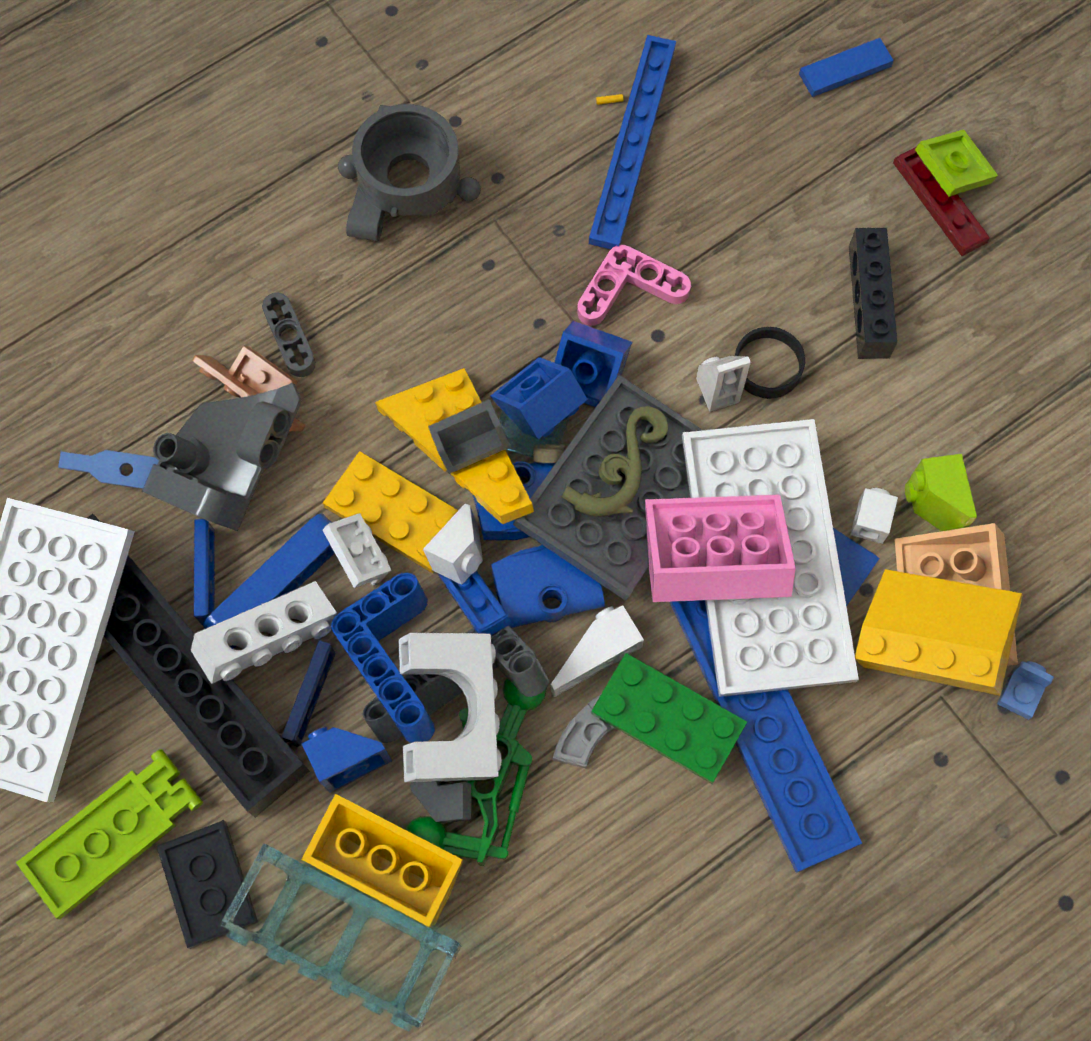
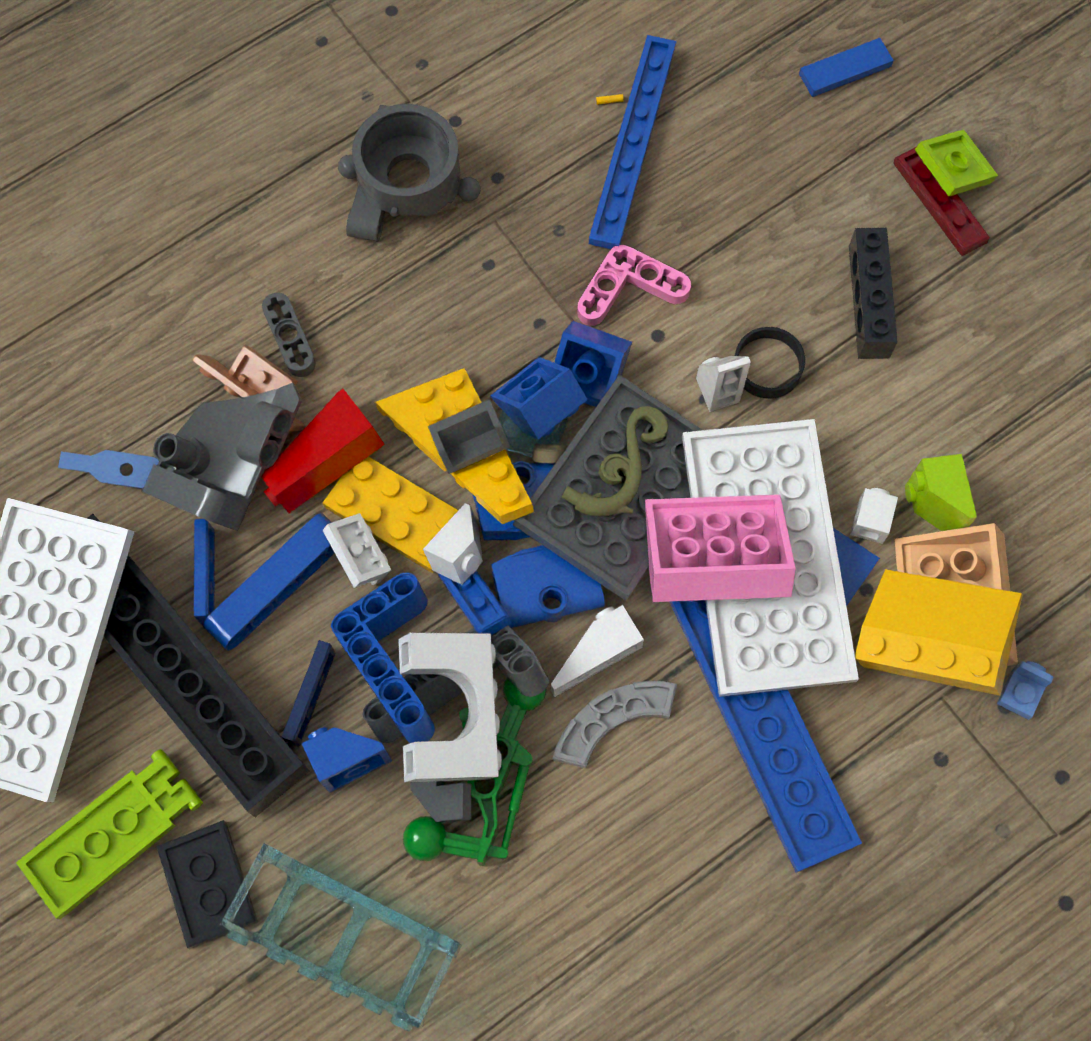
white brick [191,581,337,684] -> none
yellow slope [301,794,463,927] -> none
green plate [591,653,747,784] -> none
none -> red slope [261,389,385,514]

